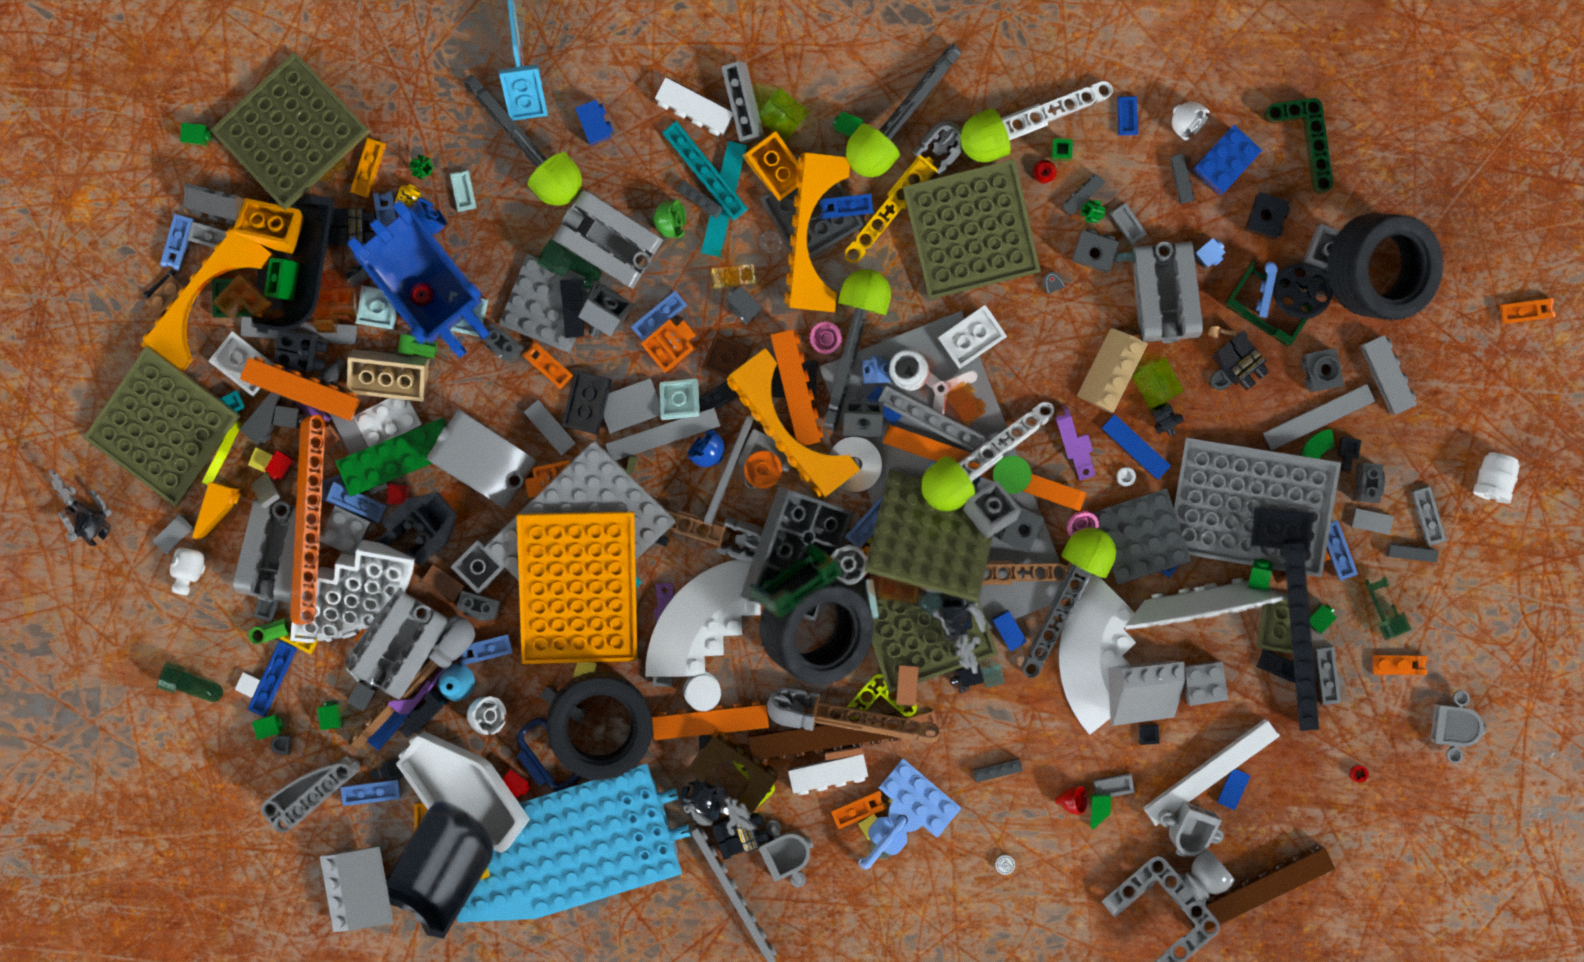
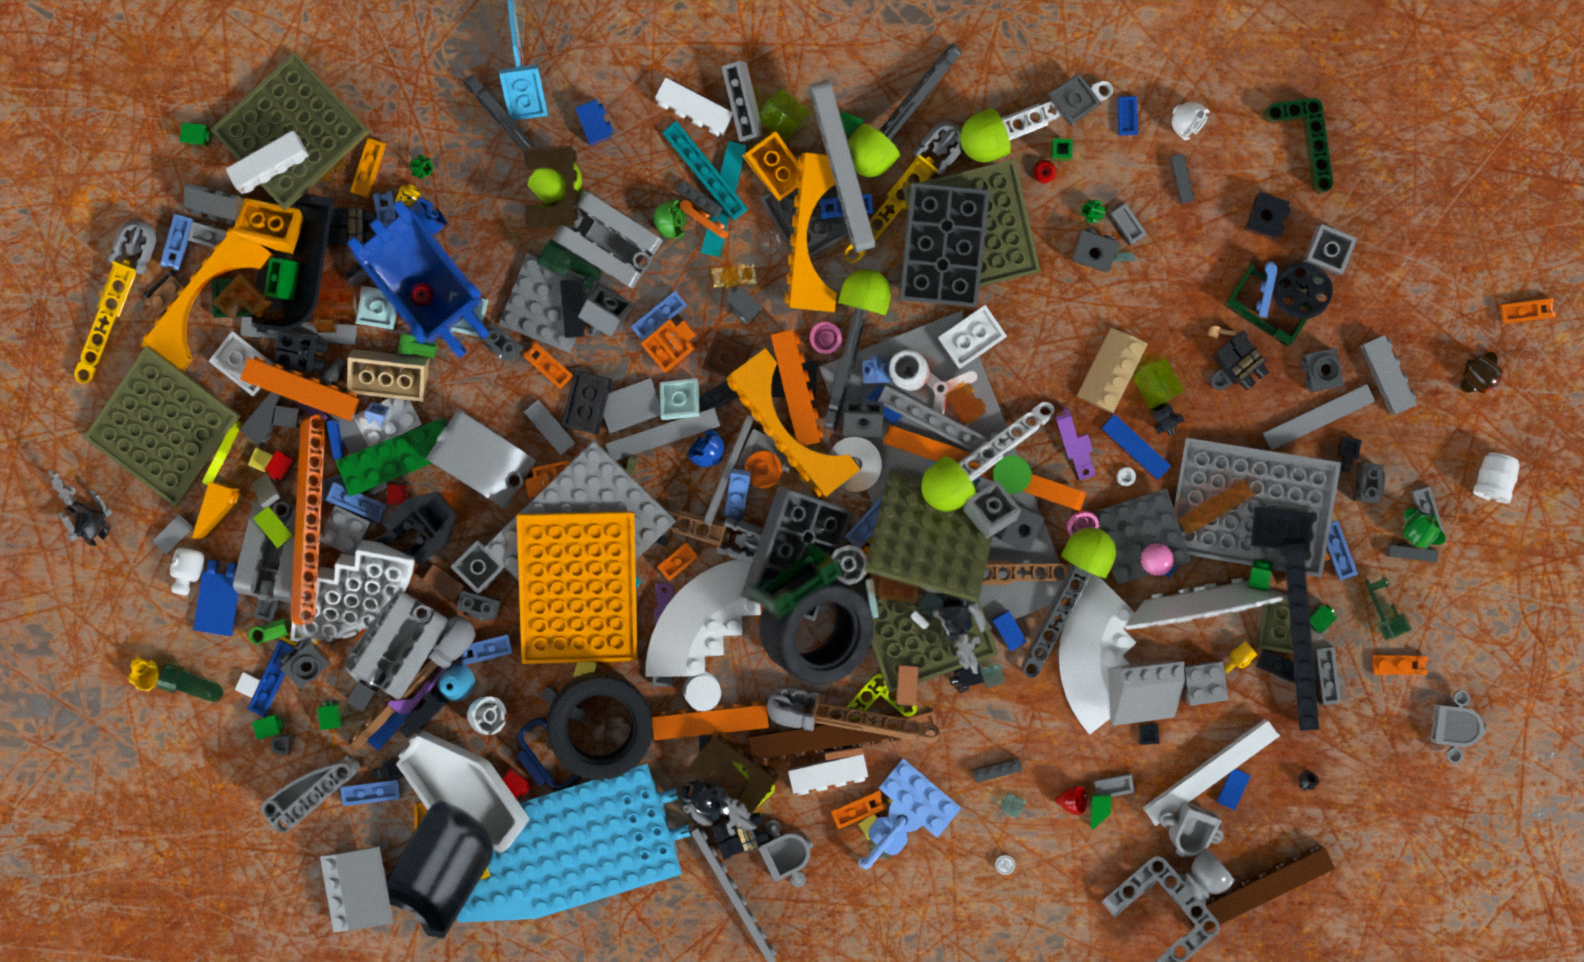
teal plate [220,390,246,412] -> none
light aqua tile [450,170,477,212] -> none
dark grey tile [1043,272,1066,294] -> none
dark grey piece [1062,174,1106,216] -> none
light grey panel [1133,241,1203,343] -> none
blue brick [1192,125,1263,196] -> none
light blue brick [1194,238,1226,269] -> none
green tile [1299,429,1334,459] -> none
black tyre [1327,213,1443,320] -> none
red bush [1349,765,1369,783] -> none
light grey tile [1351,508,1394,535] -> none
none -> yellow piece [74,219,156,384]
none -> yellow hair [127,656,159,691]
none -> blue tile [193,559,239,636]
none -> white brick [226,131,309,194]
none -> lime tile [253,506,293,548]
none -> dark grey brick [279,637,330,689]
none -> blue tile [326,420,345,459]
none -> medium blue tile [364,402,389,427]
none -> dark brown arch [524,145,578,228]
none -> orange plate [657,542,699,581]
none -> orange plate [680,200,729,239]
none -> medium blue plate [724,468,751,520]
none -> light grey beam [809,80,875,253]
none -> dark grey brick [898,183,990,307]
none -> white tile [910,611,930,629]
none -> clear light blue tile [999,792,1026,819]
none -> dark grey tile [1048,73,1102,126]
none -> bright pink hat [1140,543,1174,576]
none -> clear orange tile [1178,479,1254,535]
none -> yellow piece [1224,641,1258,673]
none -> black tile [1298,770,1319,790]
none -> green piece [1402,508,1446,549]
none -> dark brown piece [1460,352,1503,394]

